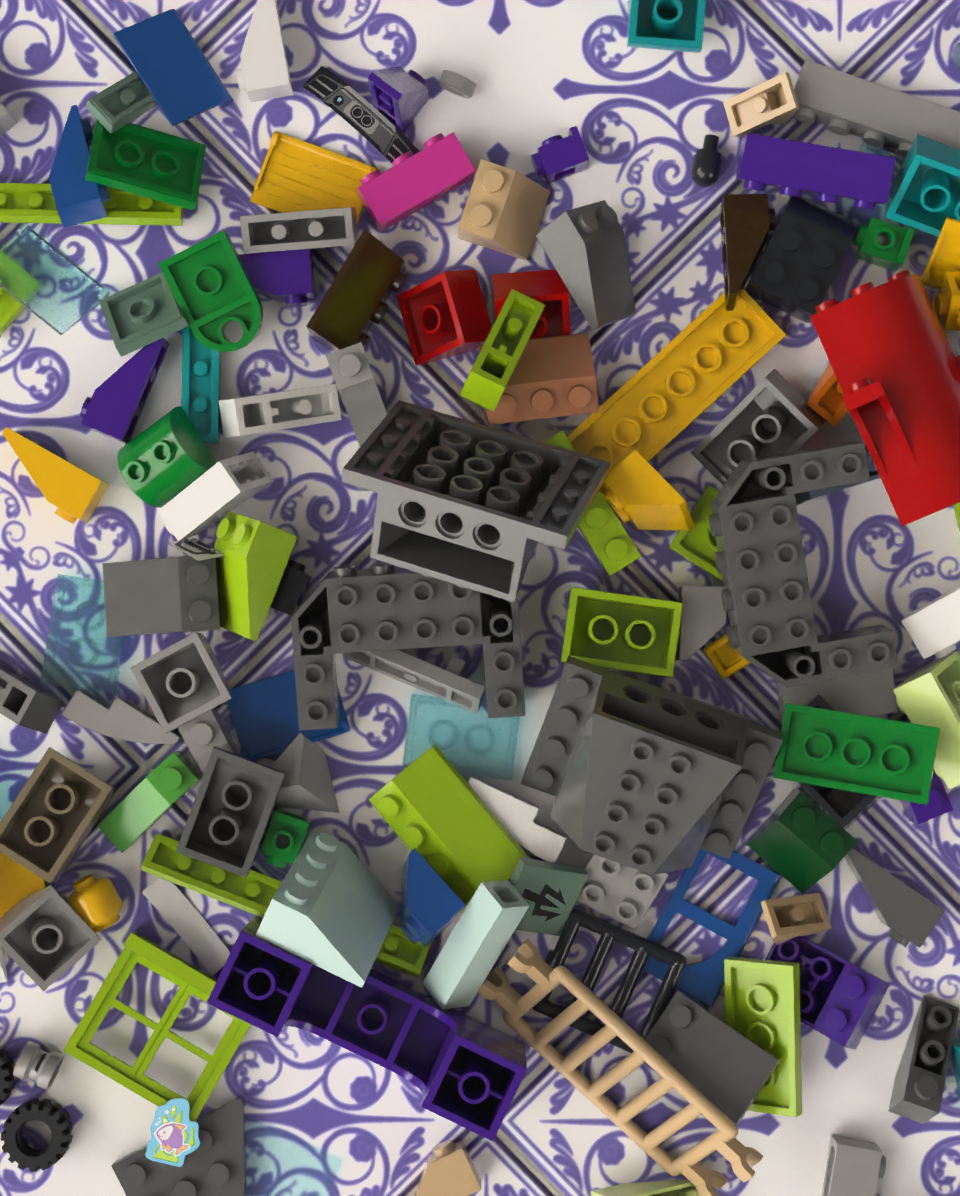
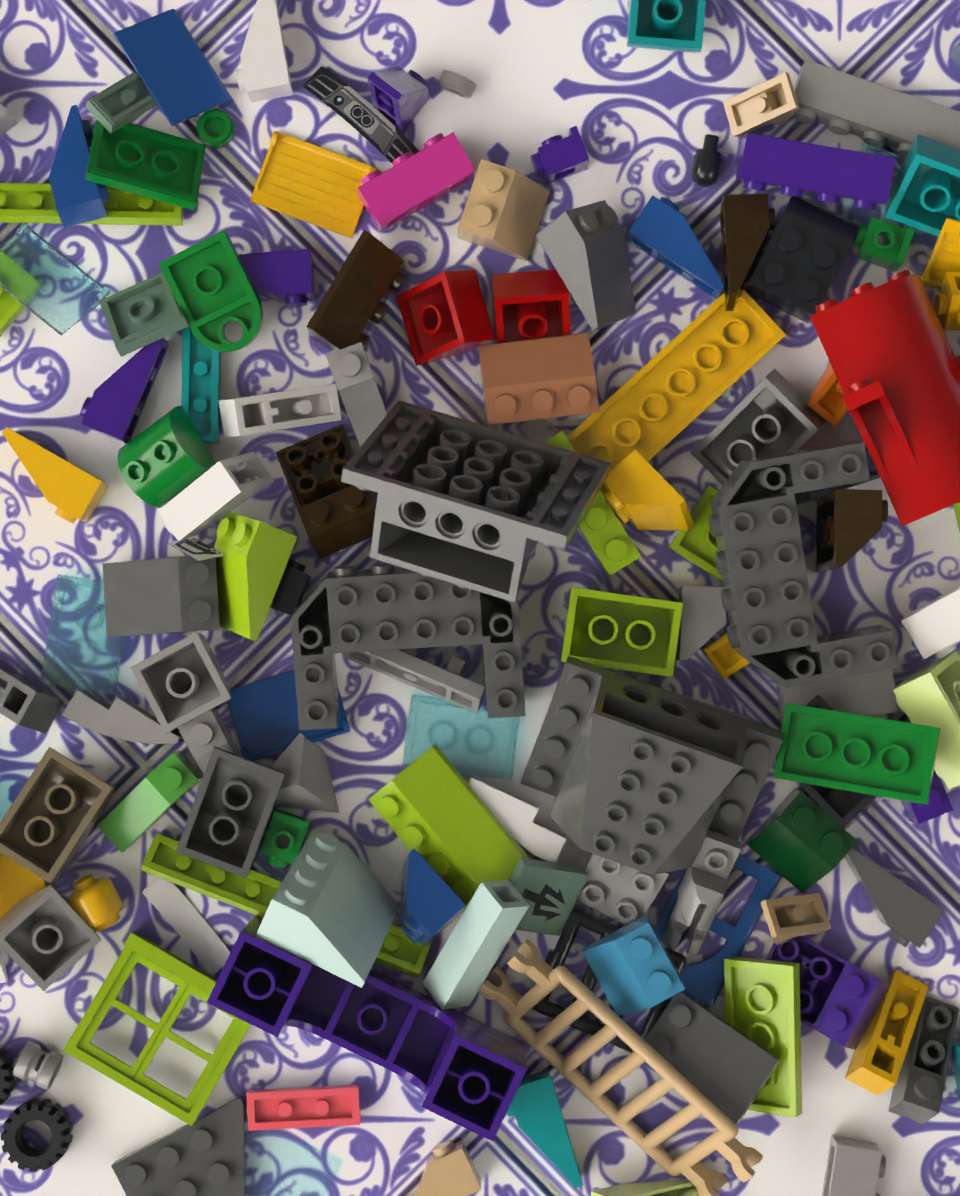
sticker [145,1097,200,1167] -> none
light grey brick [240,207,358,254] -> none
lime slope [460,289,545,412] -> none
none -> green tile [197,109,235,148]
none -> coral plate [246,1084,361,1131]
none -> dark brown slope [276,424,376,559]
none -> teal slope [507,1069,583,1188]
none -> dark azure slope [582,914,685,1016]
none -> blue slope [626,195,725,299]
none -> light grey plate [664,830,741,955]
none -> dark brown slope [815,489,888,573]
none -> yellow slope [845,969,929,1096]

